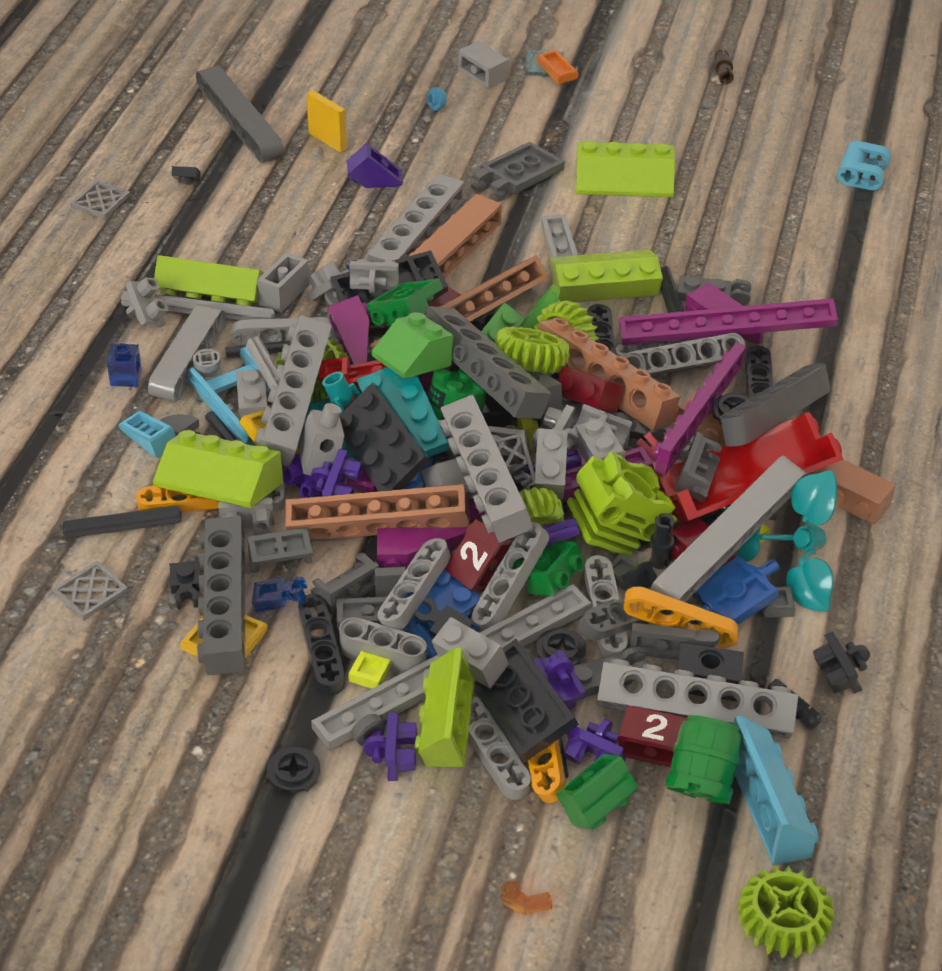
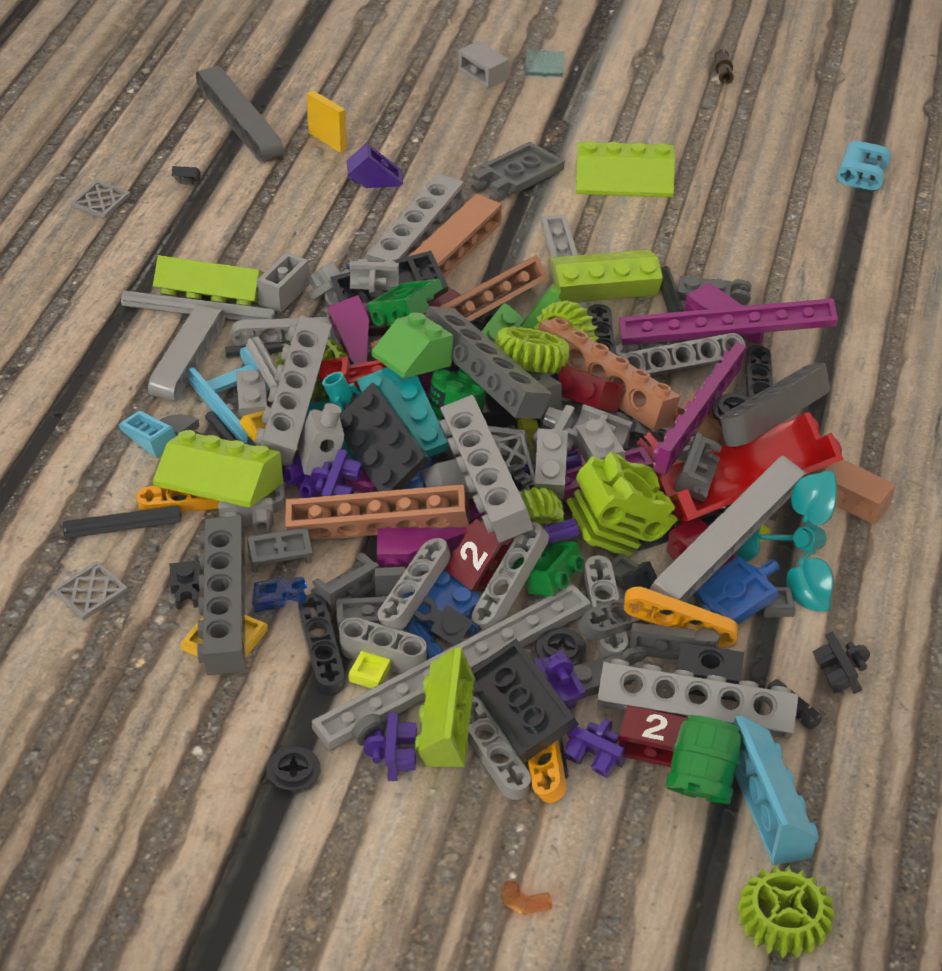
clear blue brick [107,343,142,387] -> none
light grey hips [125,277,169,327] -> none
light grey wheel [193,349,222,381] -> none
dark azure plate [427,87,447,111] -> none
light grey brick [431,617,509,688] -> none
orange tile [537,50,578,84] -> none
green brick [556,754,638,829] -> none
black pin [650,514,674,569] -> none

